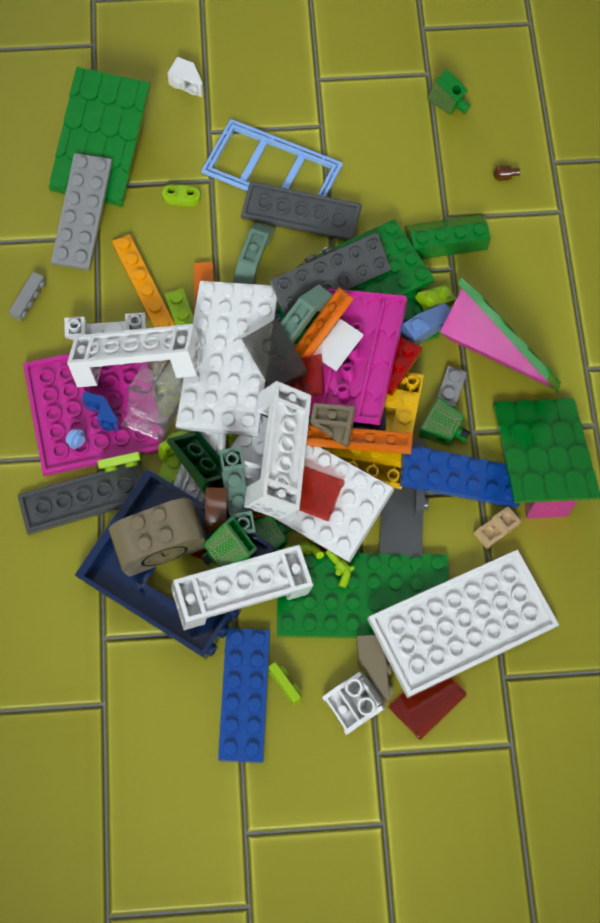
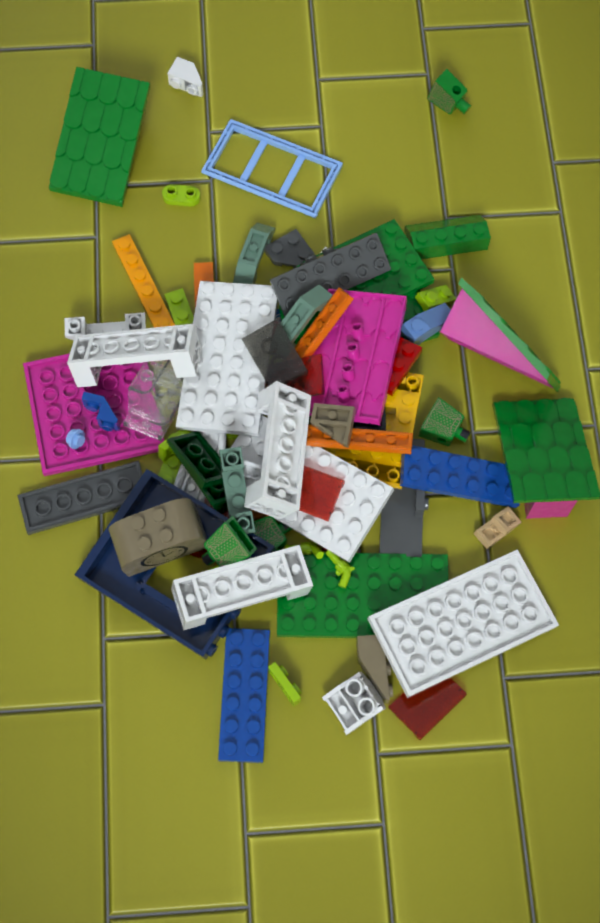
light grey piece [9,272,46,322] -> none
light grey plate [51,153,113,271] -> none
lime plate [97,452,143,472] -> none
reddish brown slope [205,488,228,533] -> none
dark grey tile [241,181,362,241] -> none
white sticker [313,319,364,371] -> none
light grey plate [436,366,467,408] -> none
reddish brown cylinder [493,165,520,181] -> none
none -> dark grey plate [264,229,315,269]

